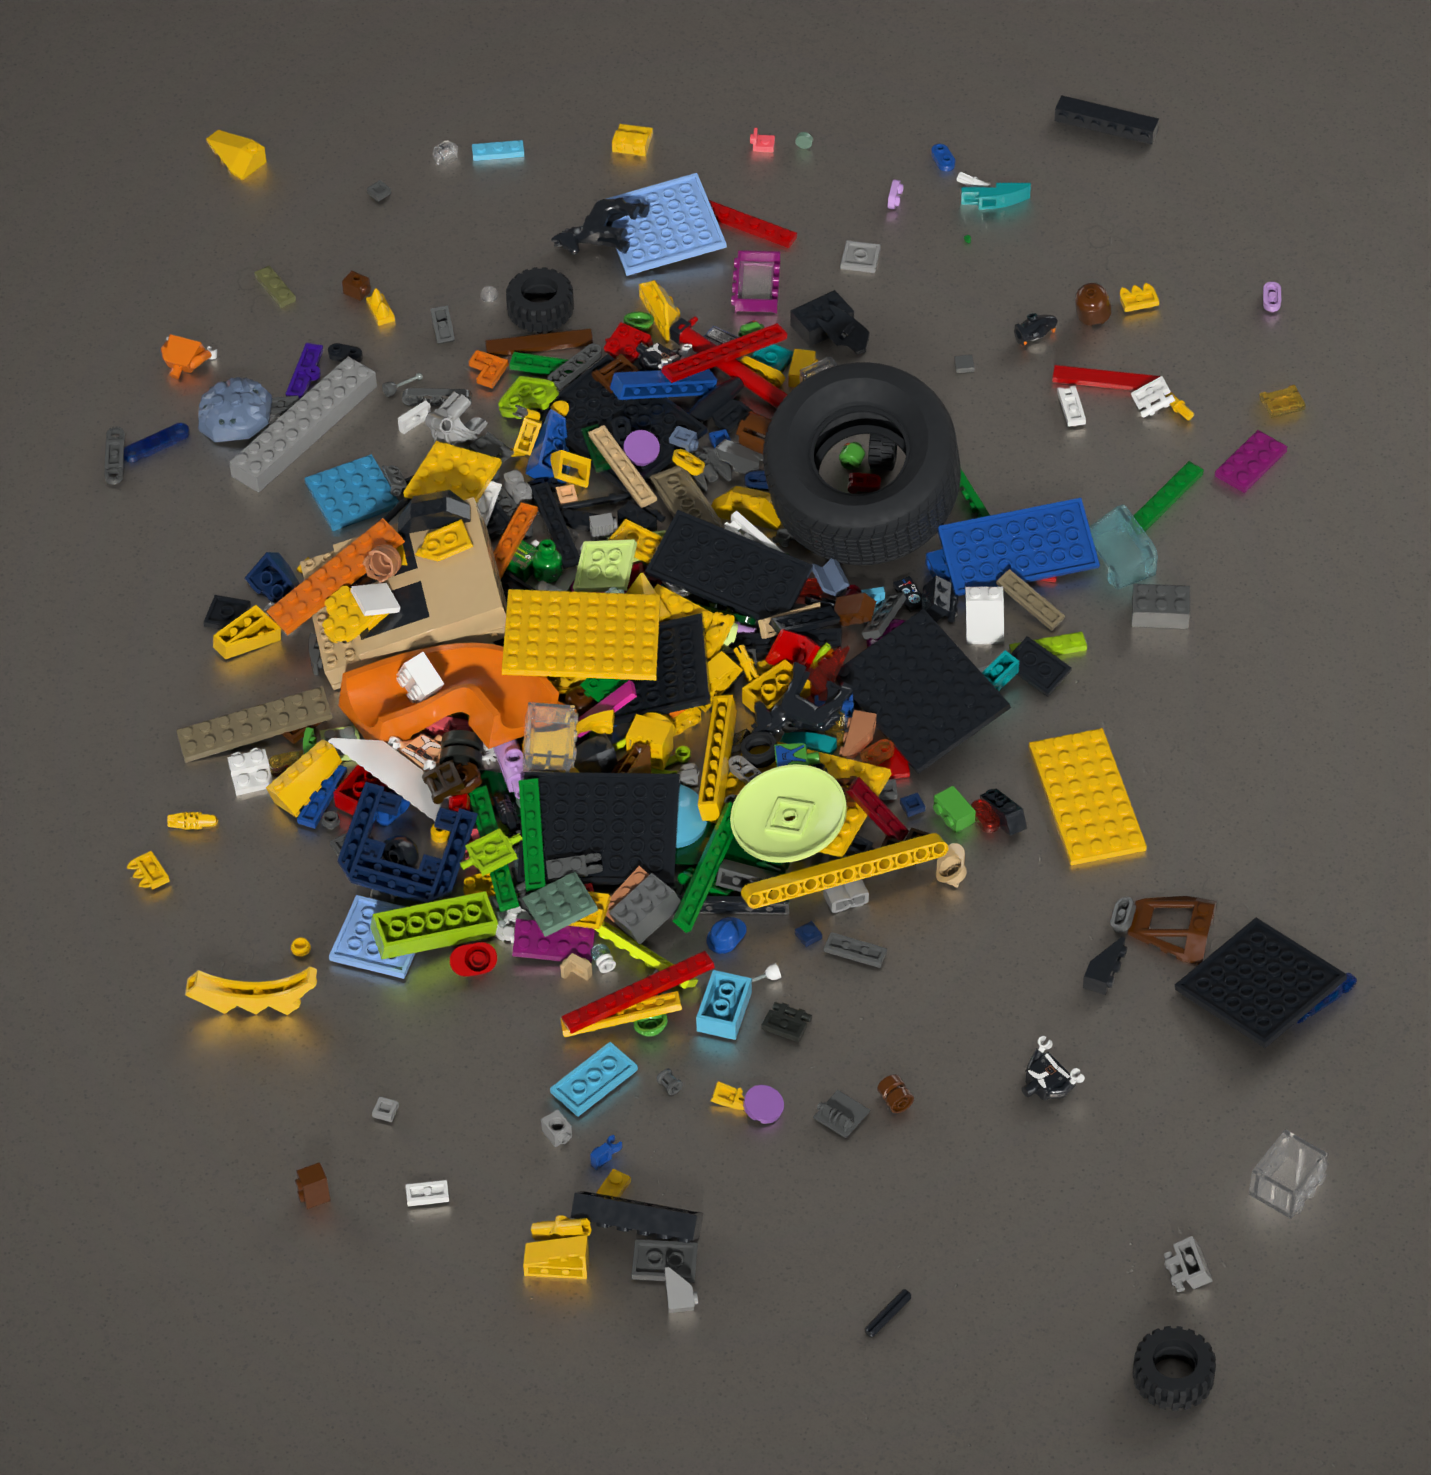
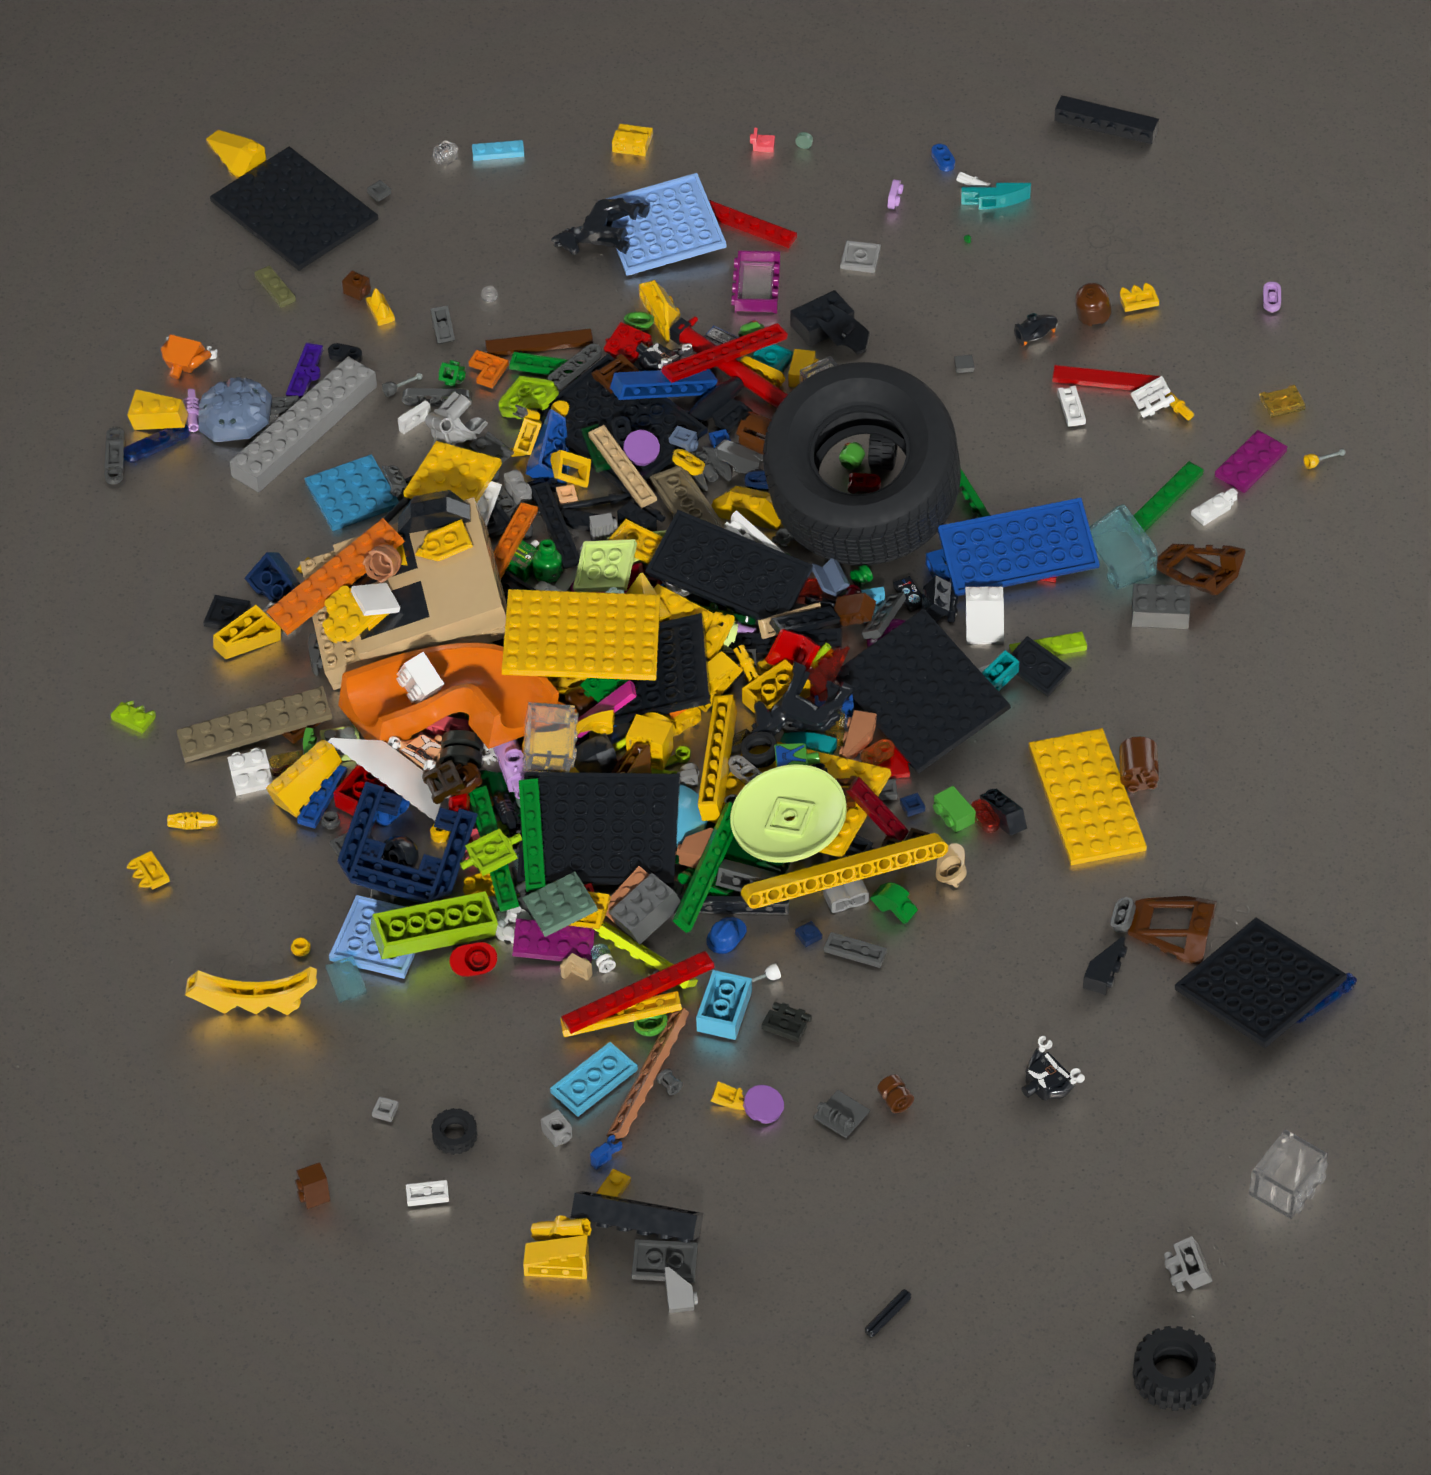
black tyre [506,267,574,333] -> none
dark grey hinge [546,853,603,882] -> none
dark tan plate [996,569,1065,631] -> none
none -> lime plate [111,701,156,734]
none -> yellow wedge [127,389,188,430]
none -> lavender hinge [184,389,200,432]
none -> black plate [210,146,378,271]
none -> clear light blue plate [325,956,367,1003]
none -> black tyre [431,1108,478,1155]
none -> green brick [438,360,466,387]
none -> nougat plate [606,1008,689,1140]
none -> nougat slope [676,828,714,868]
none -> green wheel [850,564,873,588]
none -> green brick [870,882,918,924]
none -> reddish brown cylinder [1119,736,1159,793]
none -> reddish brown windscreen [1152,544,1246,595]
none -> white hinge [1191,488,1238,526]
none -> yellow hinge [1303,449,1346,469]

